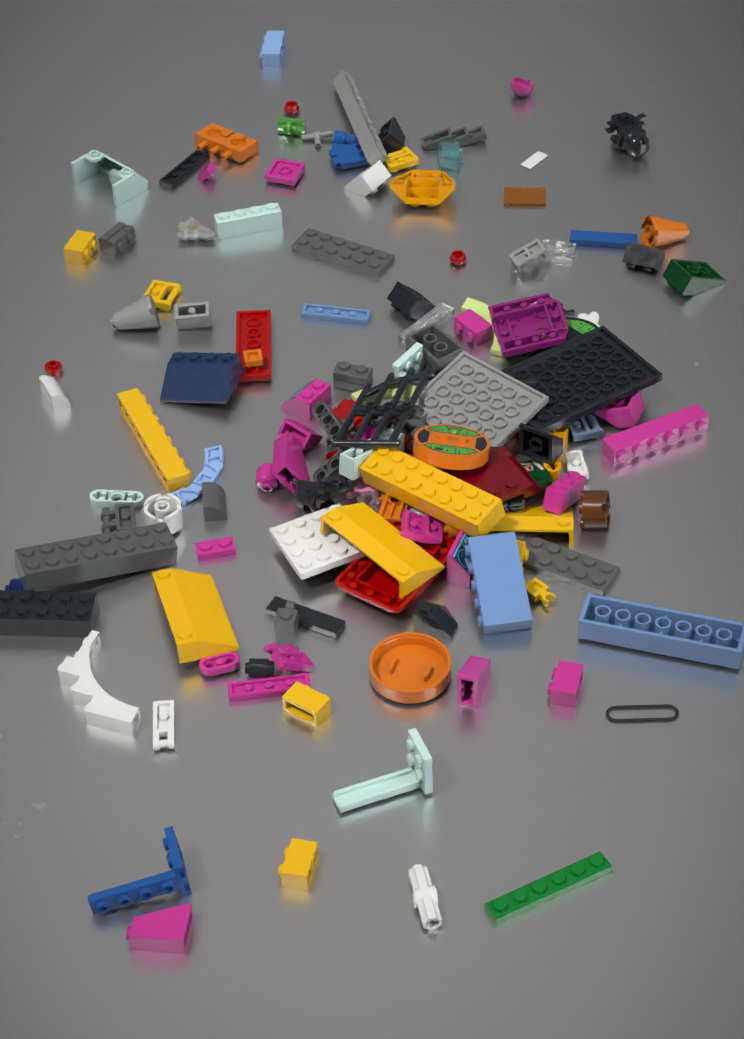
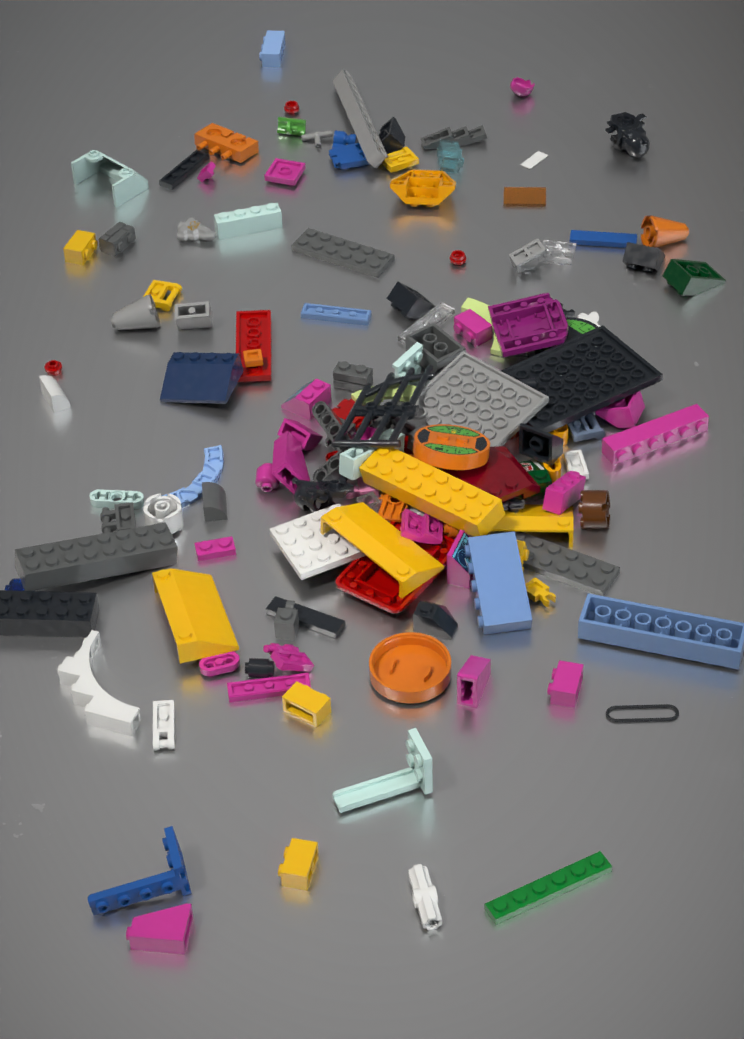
yellow brick [117,388,192,493] -> none
white slope [344,160,391,197] -> none

